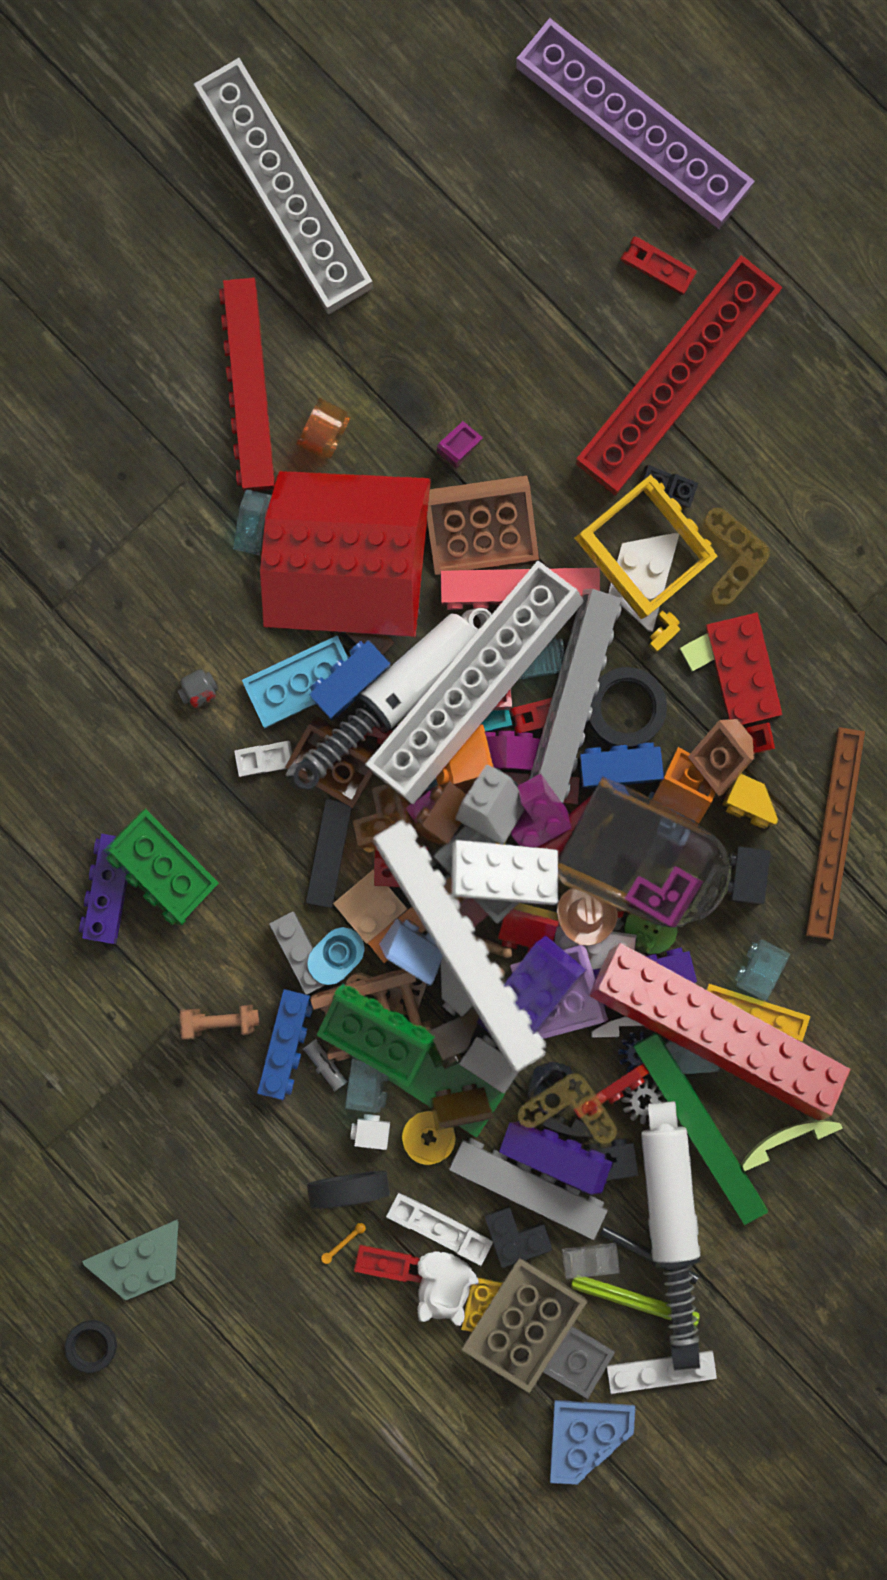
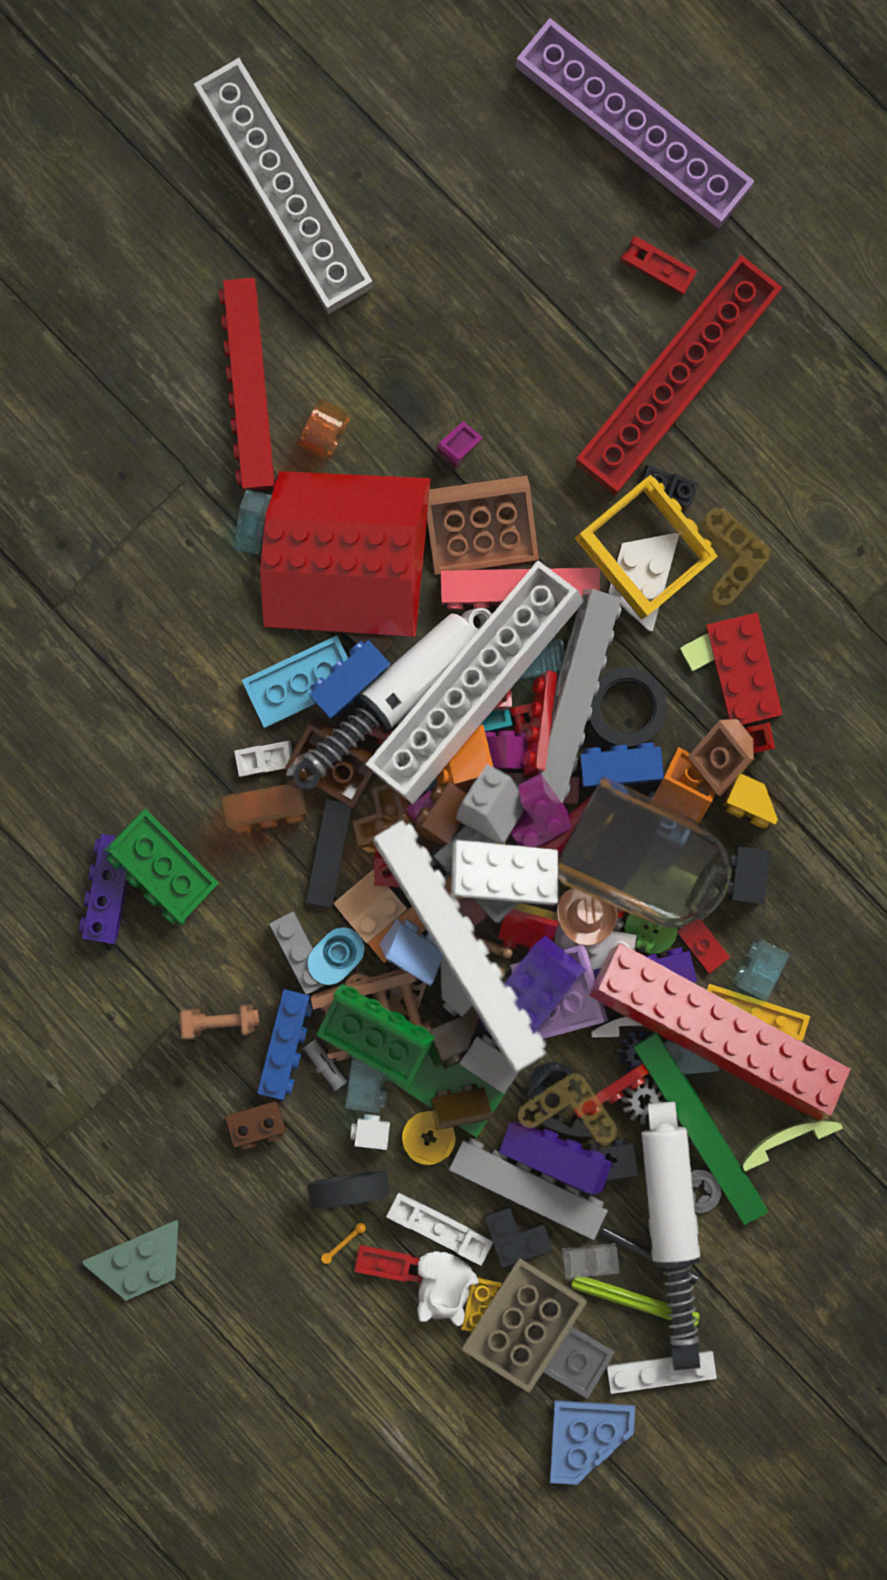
black tyre [65,1320,117,1373] -> none
dark grey head [177,669,219,708] -> none
magenta brick [625,866,702,928] -> none
yellow bracket [649,610,681,653] -> none
dark orange tile [806,727,865,940] -> none
none -> clear orange brick [222,784,309,834]
none -> reddish brown brick [225,1100,287,1150]
none -> red plate [523,670,557,778]
none -> red plate [677,915,730,974]
none -> flat silver gear [691,1170,721,1213]

